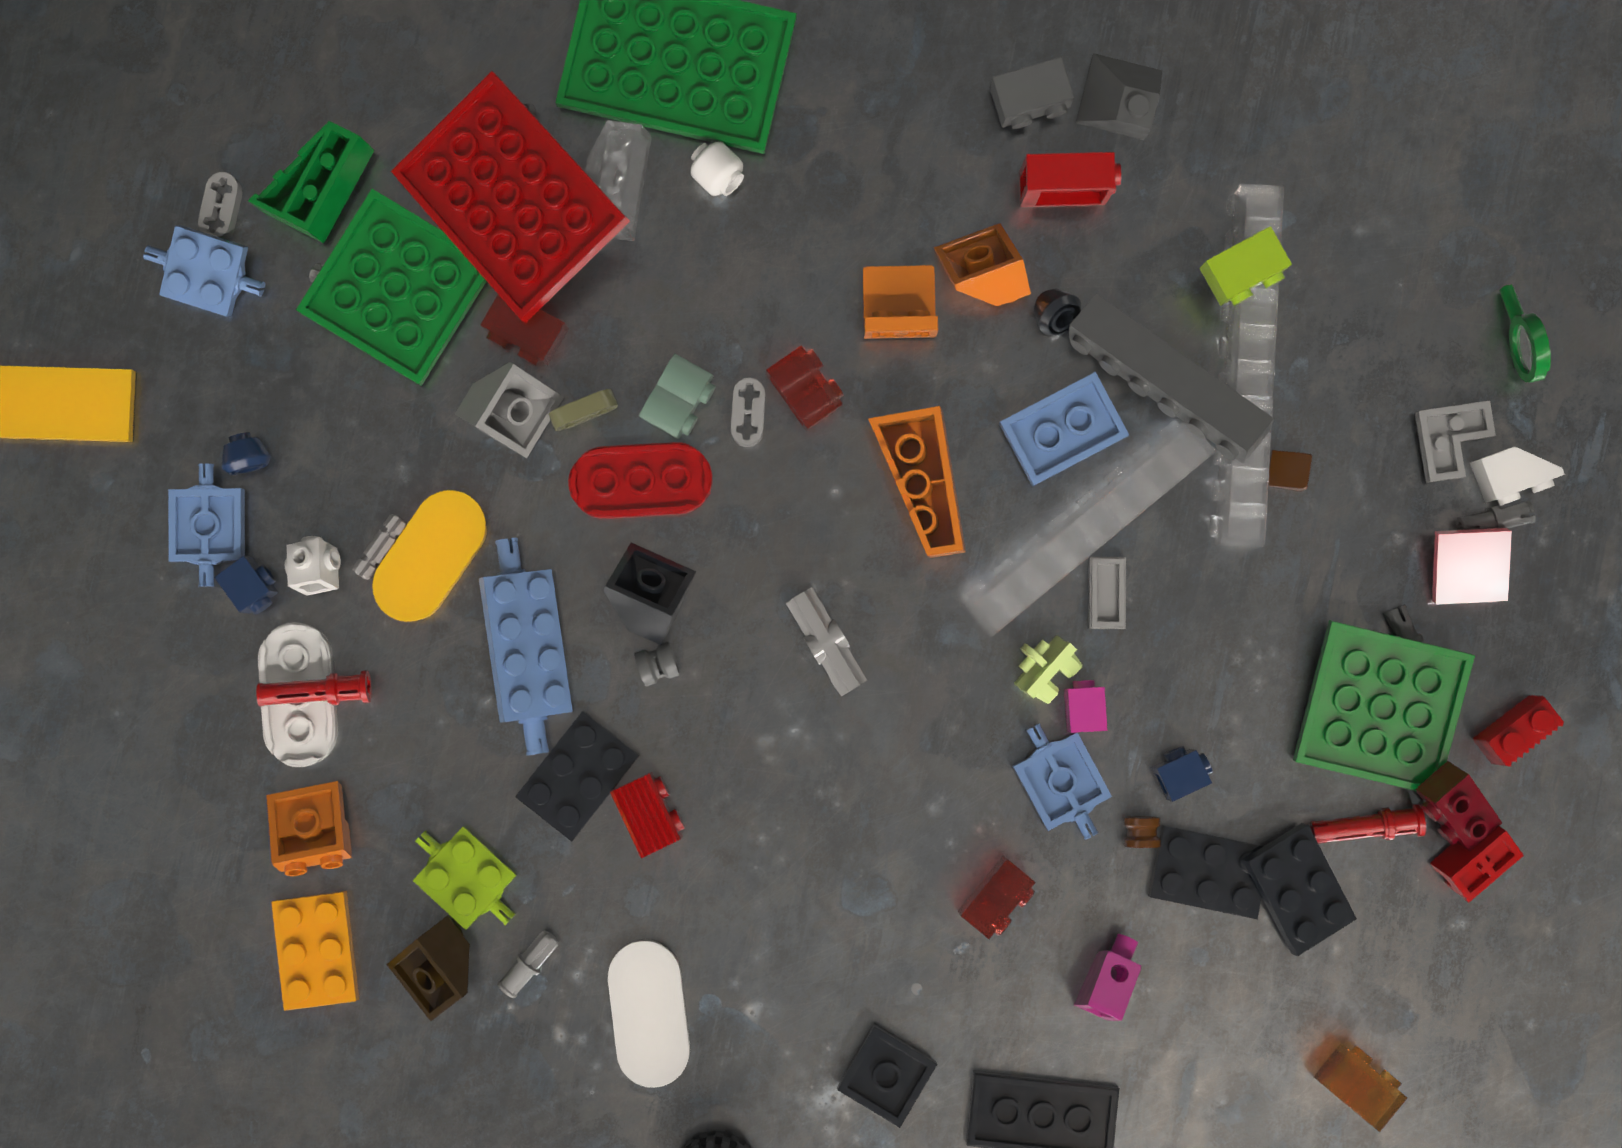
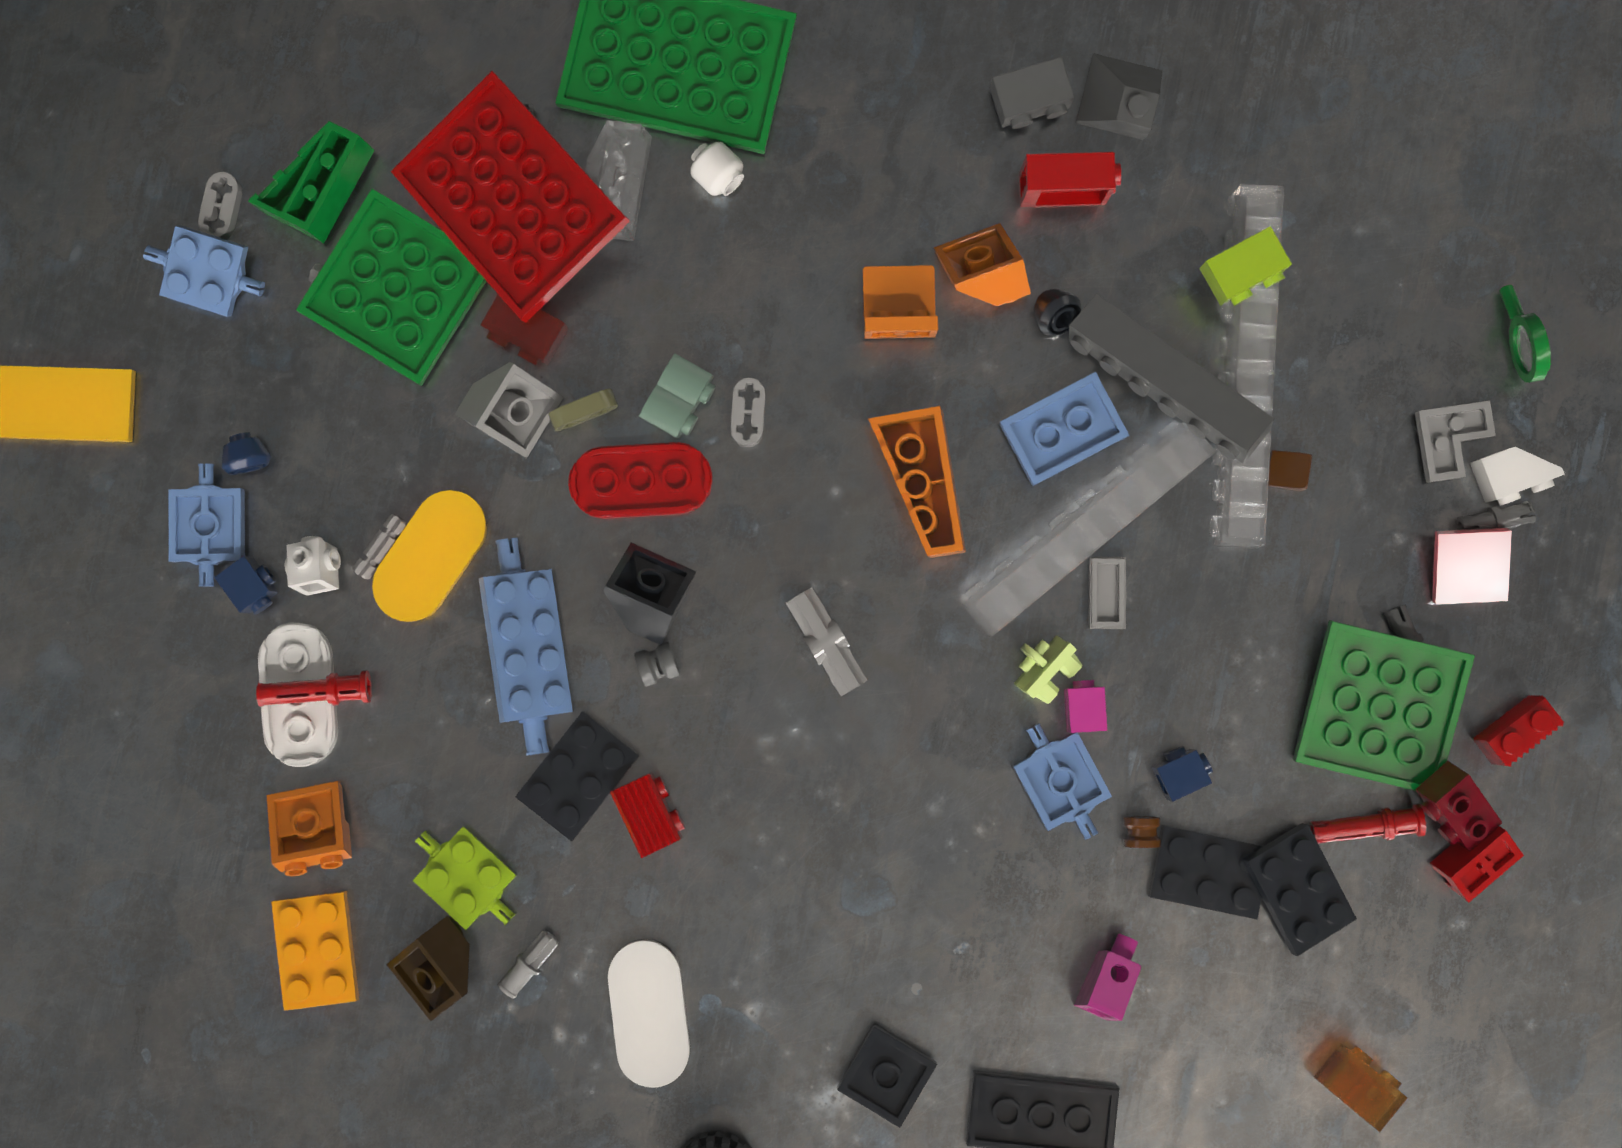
clear red brick [766,345,844,432] -> none
clear red brick [958,855,1036,939] -> none

